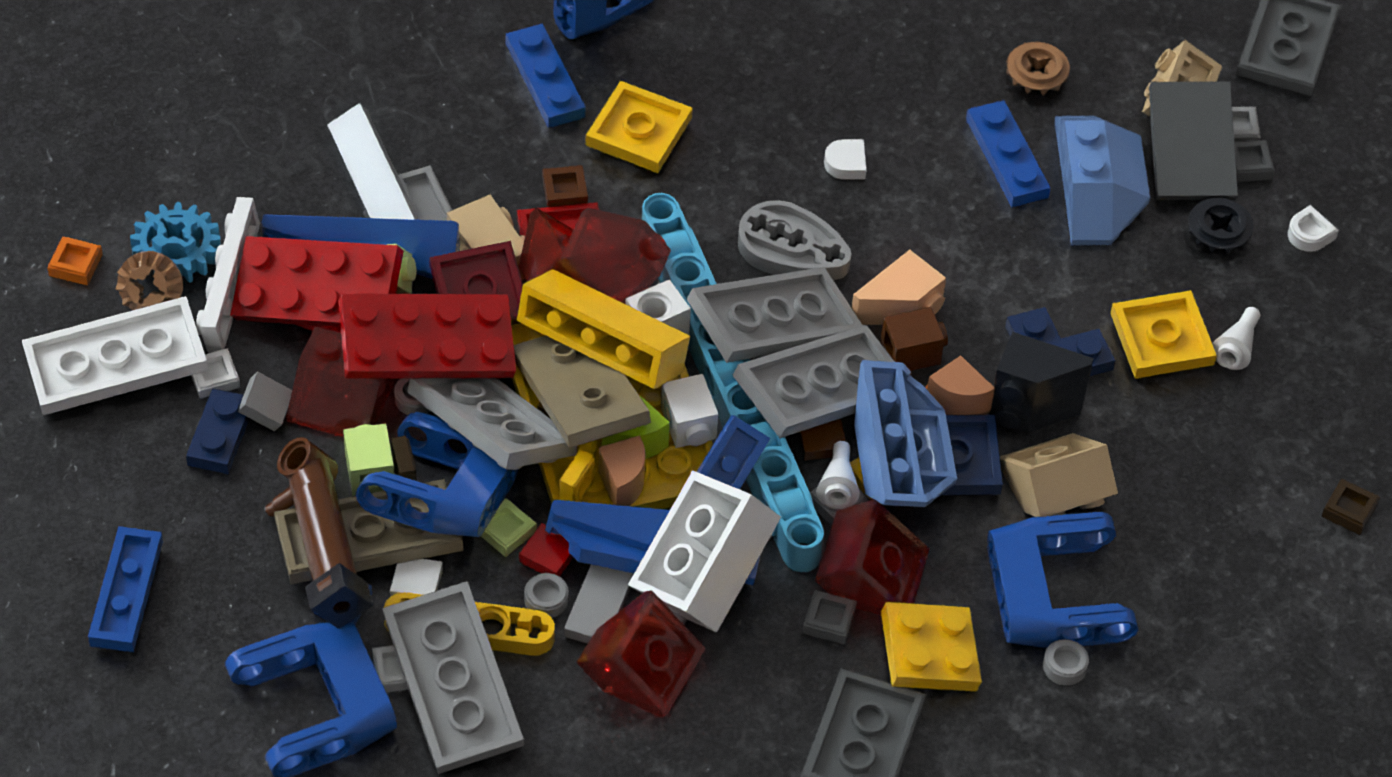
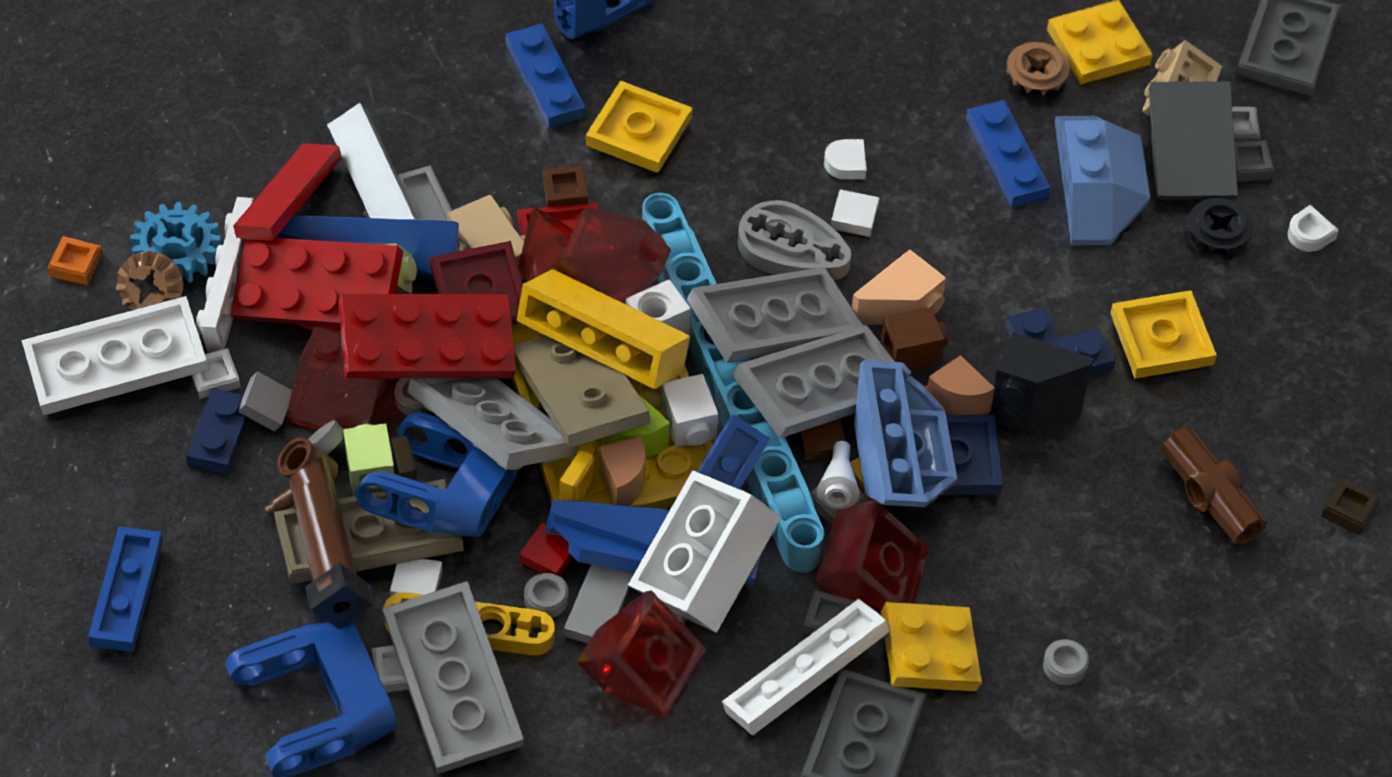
yellowish green tile [481,498,537,557] -> none
blue connector [987,512,1138,648] -> none
tan slope [1000,433,1118,517] -> none
white cone [1212,307,1261,370] -> none
none -> red tile [233,144,342,241]
none -> light grey tile [308,420,344,454]
none -> white plate [722,599,890,735]
none -> white tile [831,190,879,237]
none -> yellow plate [1047,0,1153,85]
none -> reddish brown piece [1161,427,1267,545]

